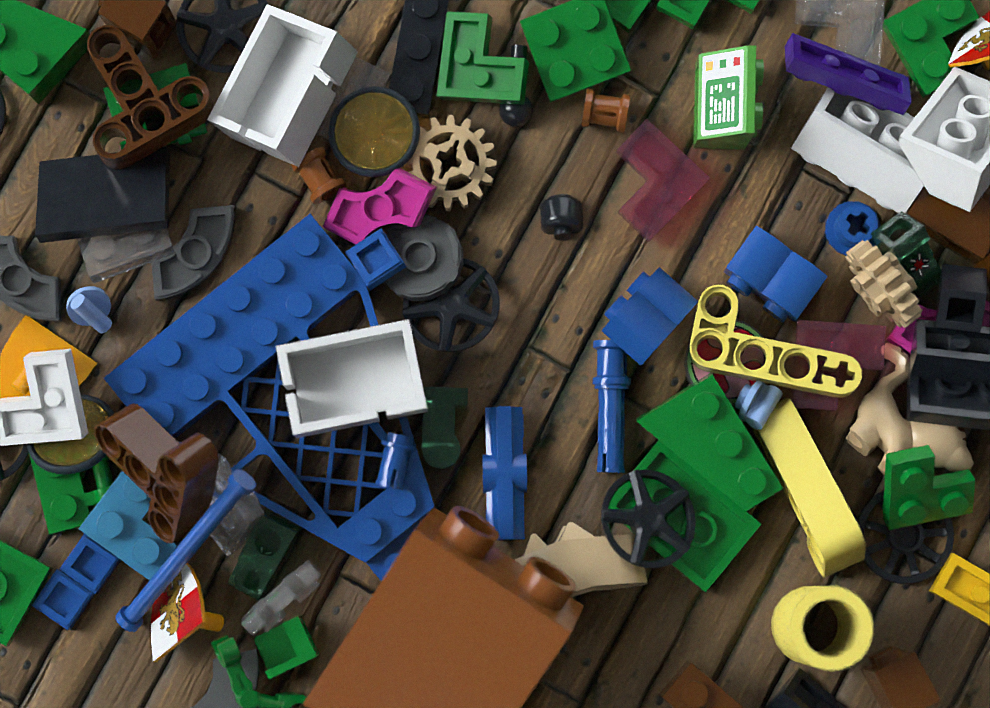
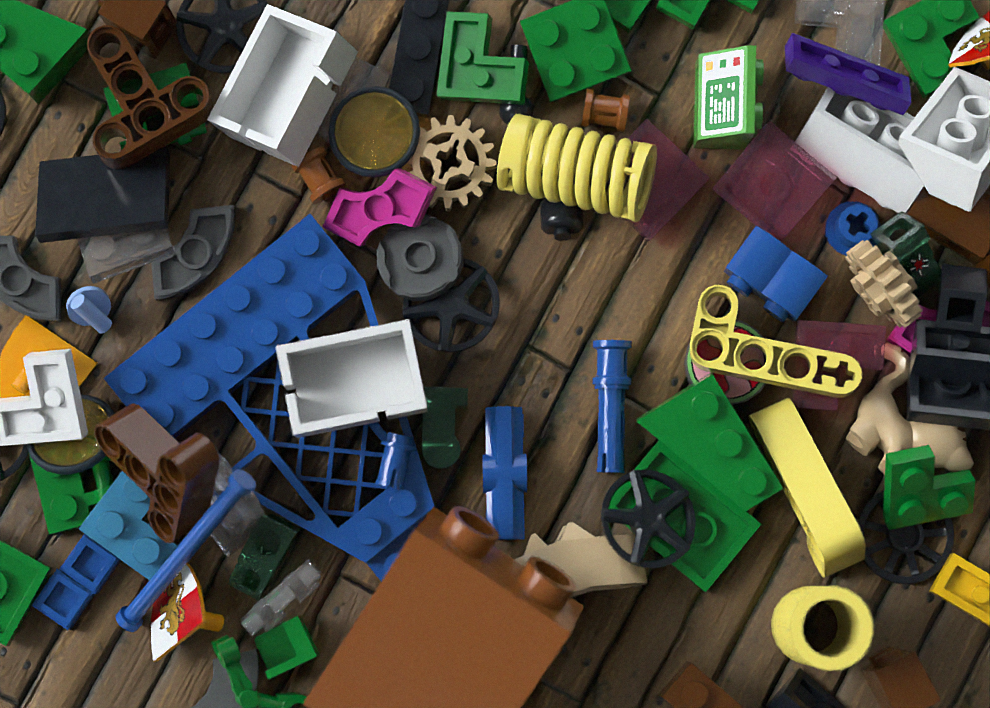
blue tile [345,228,407,291] -> none
blue brick [602,267,699,366] -> none
light blue plate [735,380,783,430] -> none
none -> light yellow piece [497,114,657,222]
none -> clear pink plate [712,121,836,242]

